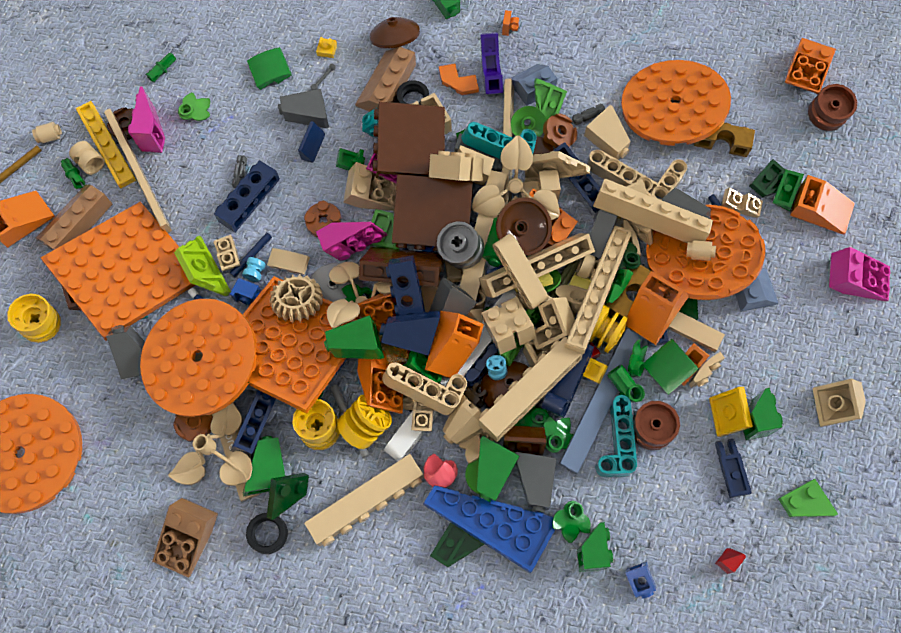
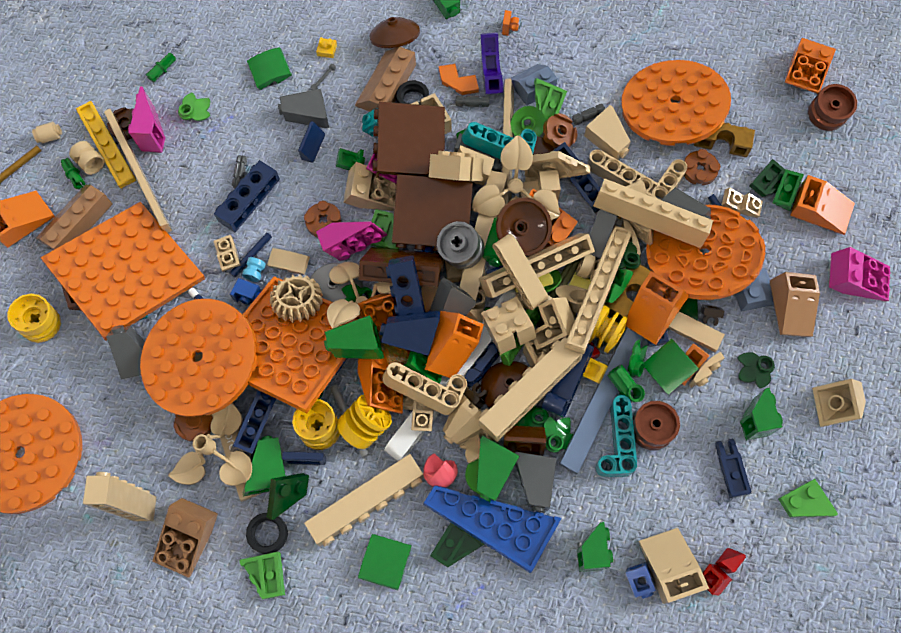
lime wing [174,236,231,296] -> none
medium azure wheel [486,355,508,380] -> none
green plate [552,501,591,543] -> none
tan brick [686,240,716,261] -> none
yellow tile [709,387,753,437] -> none
none -> tan brick [83,472,156,521]
none -> bright green wing [239,552,285,599]
none -> dark blue tile [282,452,326,465]
none -> green slope [358,534,412,590]
none -> dark grey axle [456,96,490,107]
none -> tan slope [638,528,709,604]
none -> dark orange plate [684,149,721,185]
none -> dark brown tile [700,304,725,326]
none -> red slope [703,564,732,596]
none -> dark green plate [737,352,775,389]
none -> medium nougat slope [769,272,820,337]

